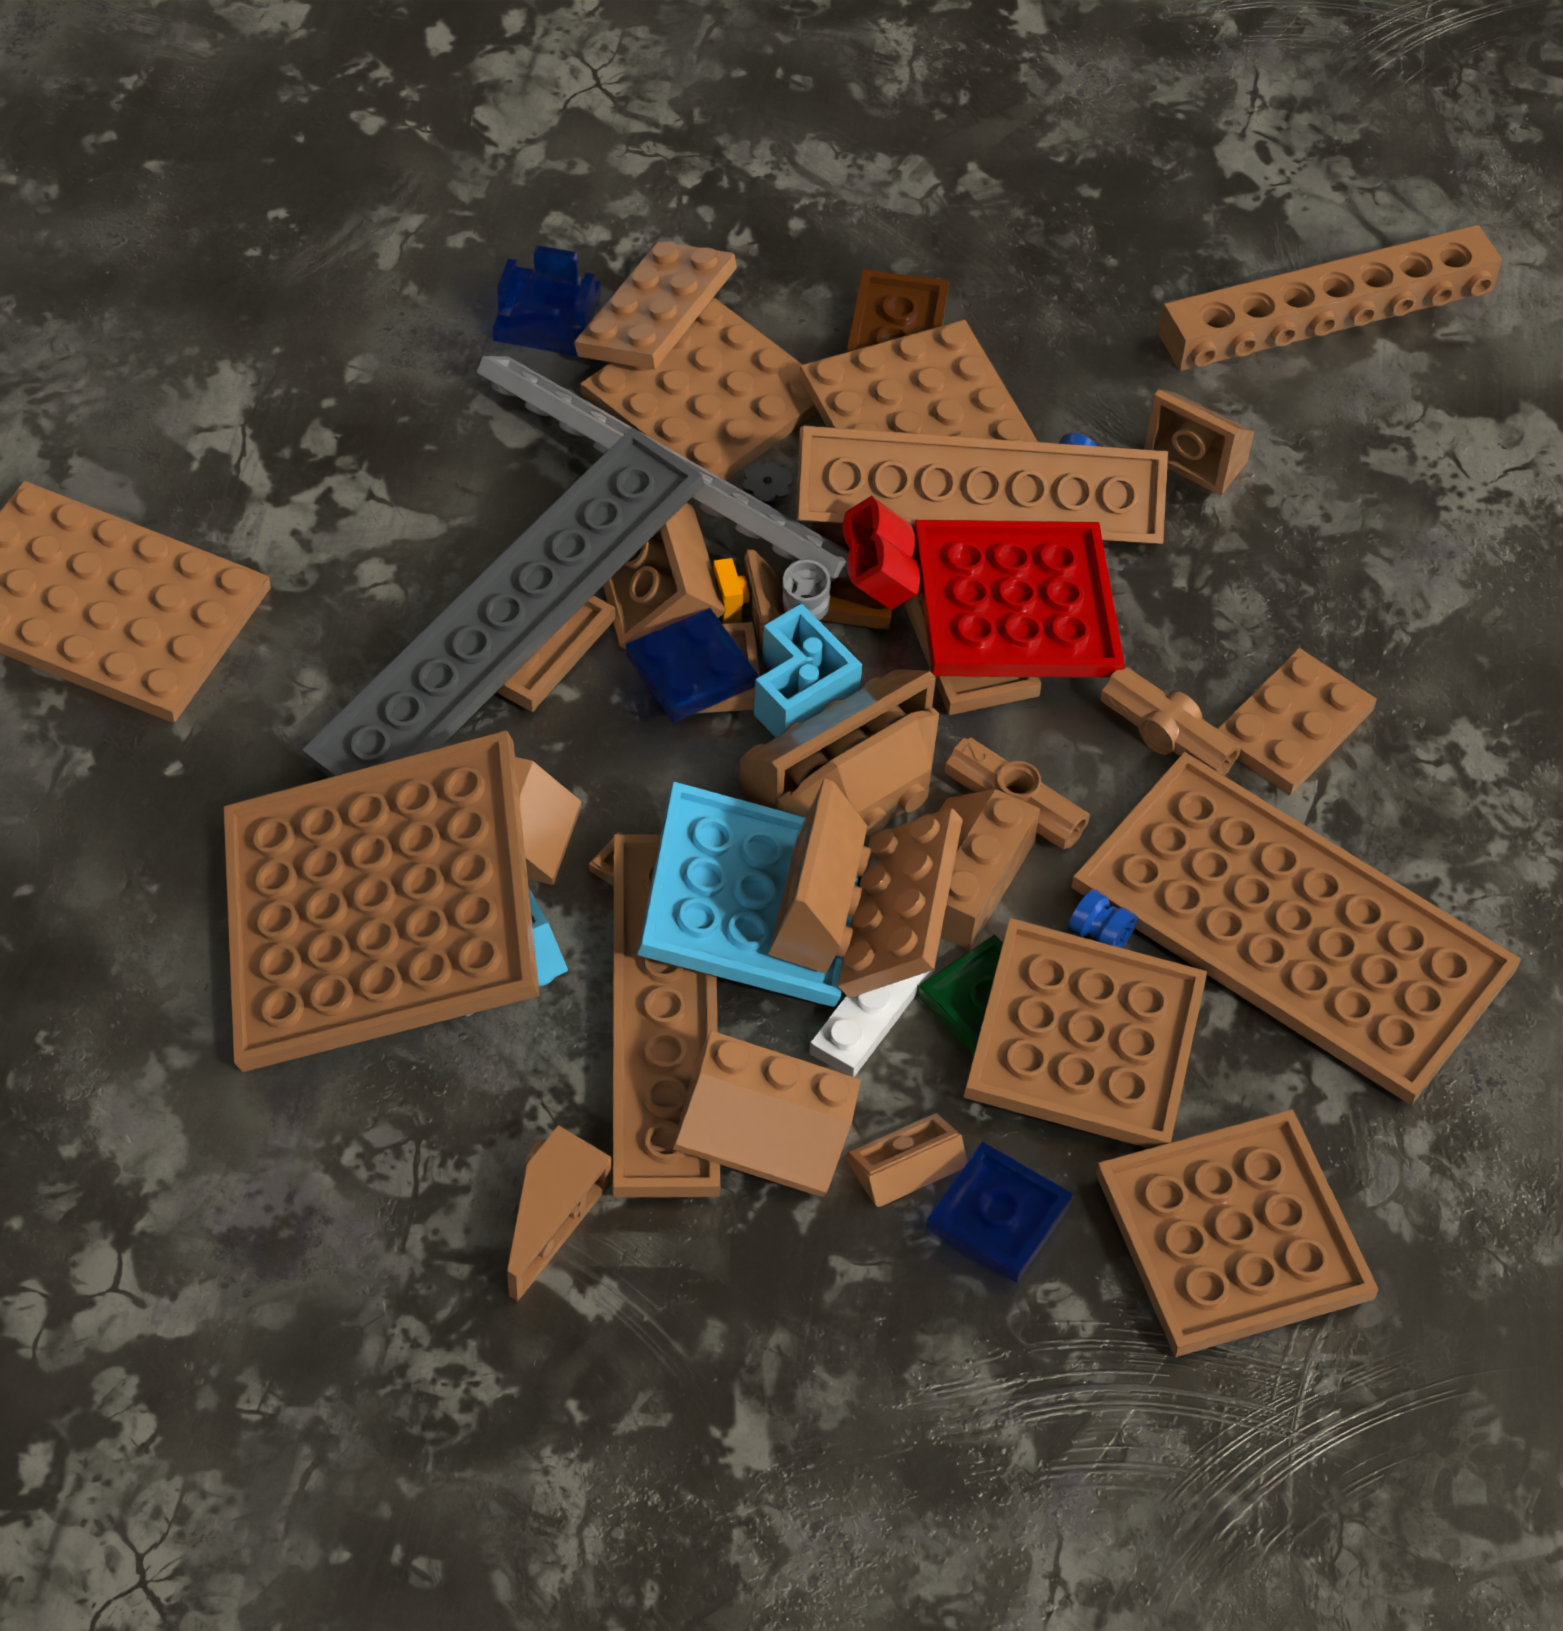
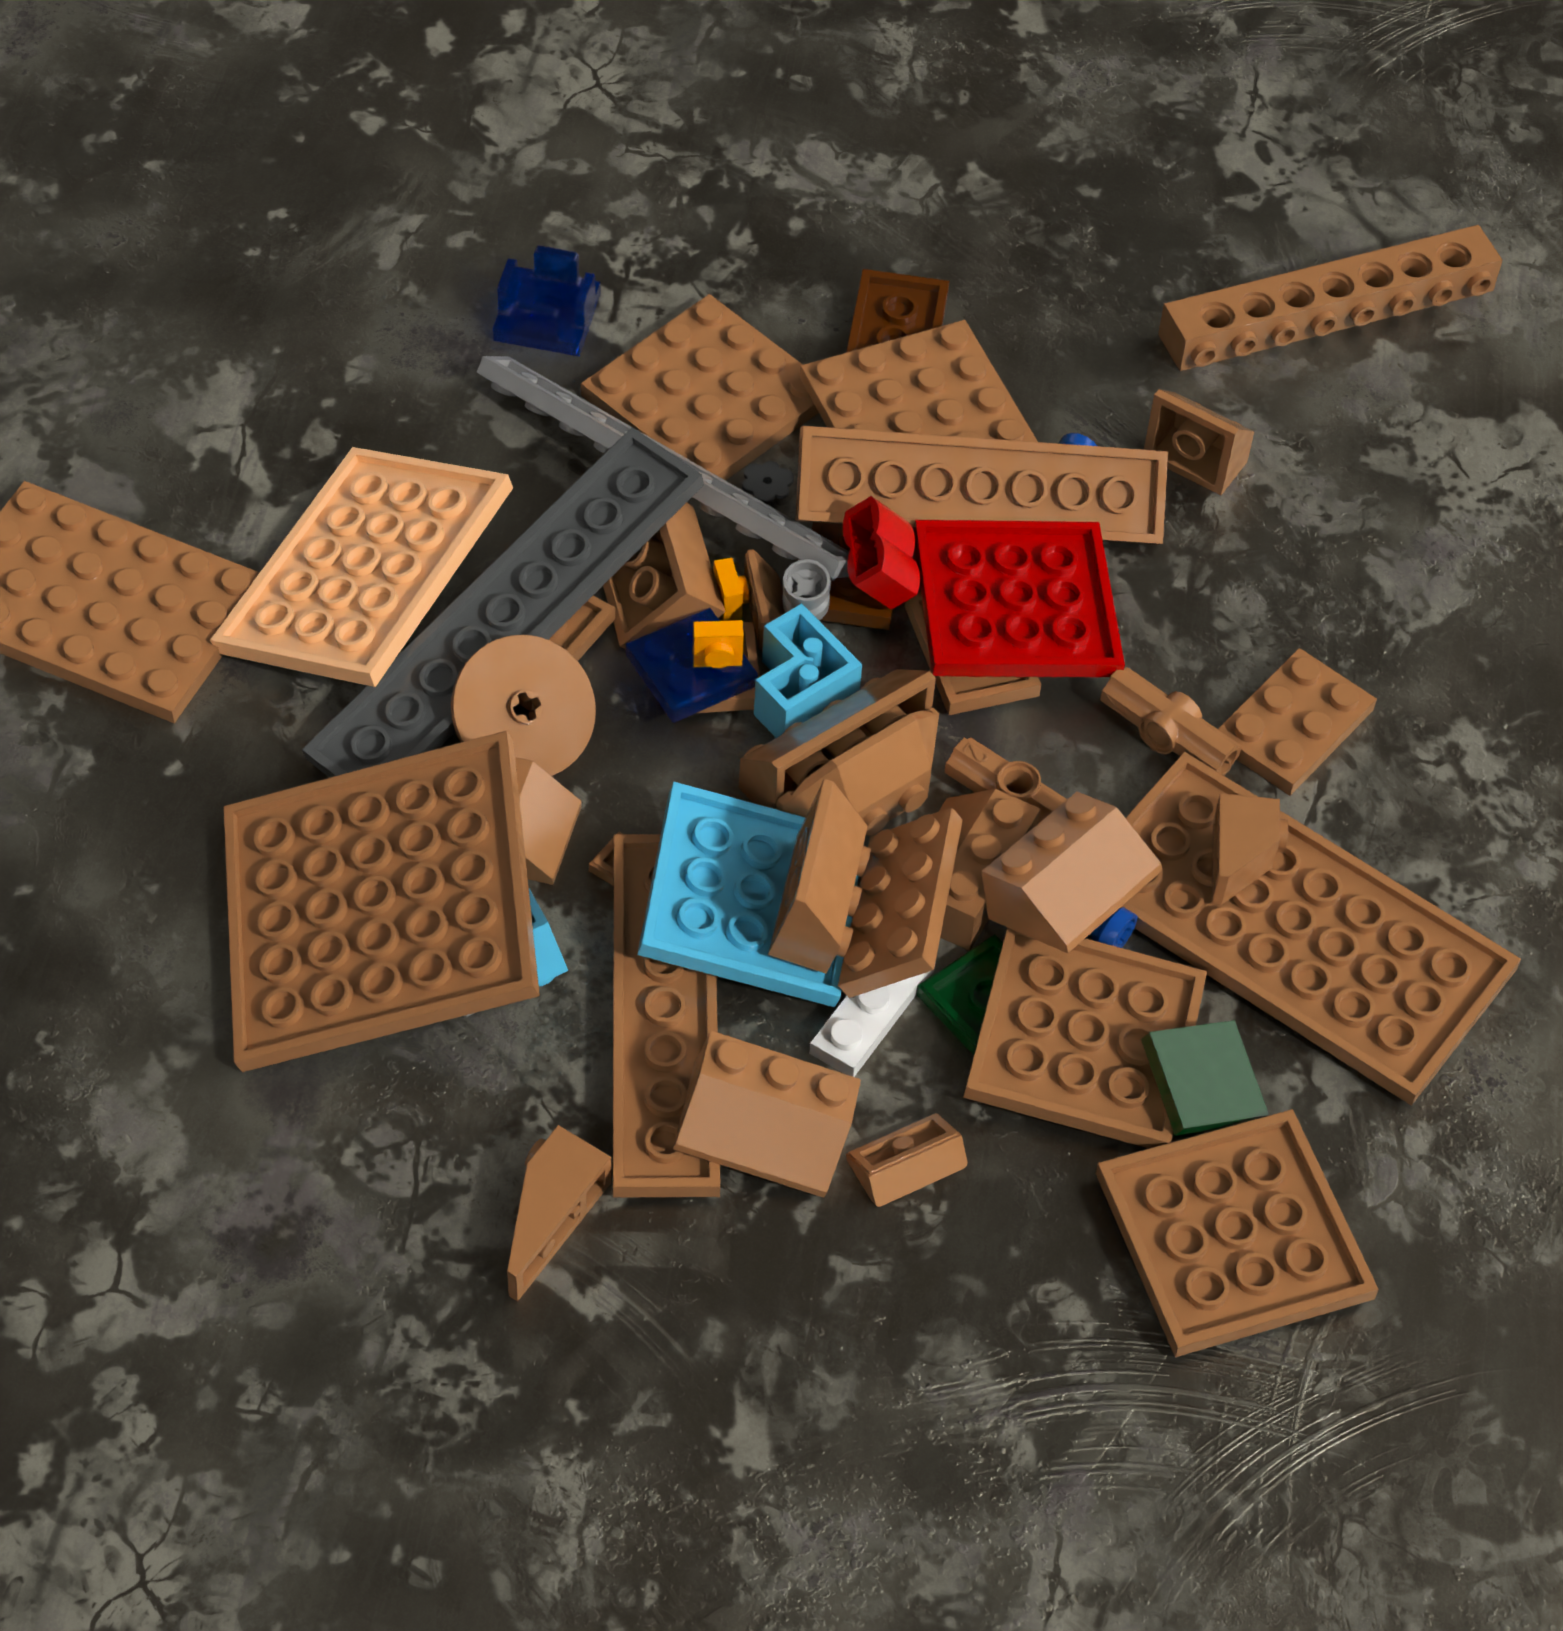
medium nougat plate [574,241,737,370] -> none
clear blue plate [925,1141,1074,1283] -> none
none -> light nougat plate [210,447,513,687]
none -> medium nougat piece [451,635,596,776]
none -> light orange plate [693,620,744,668]
none -> medium nougat slope [981,792,1162,953]
none -> dark green tile [1141,1020,1269,1135]
none -> medium nougat slope [1212,793,1288,905]

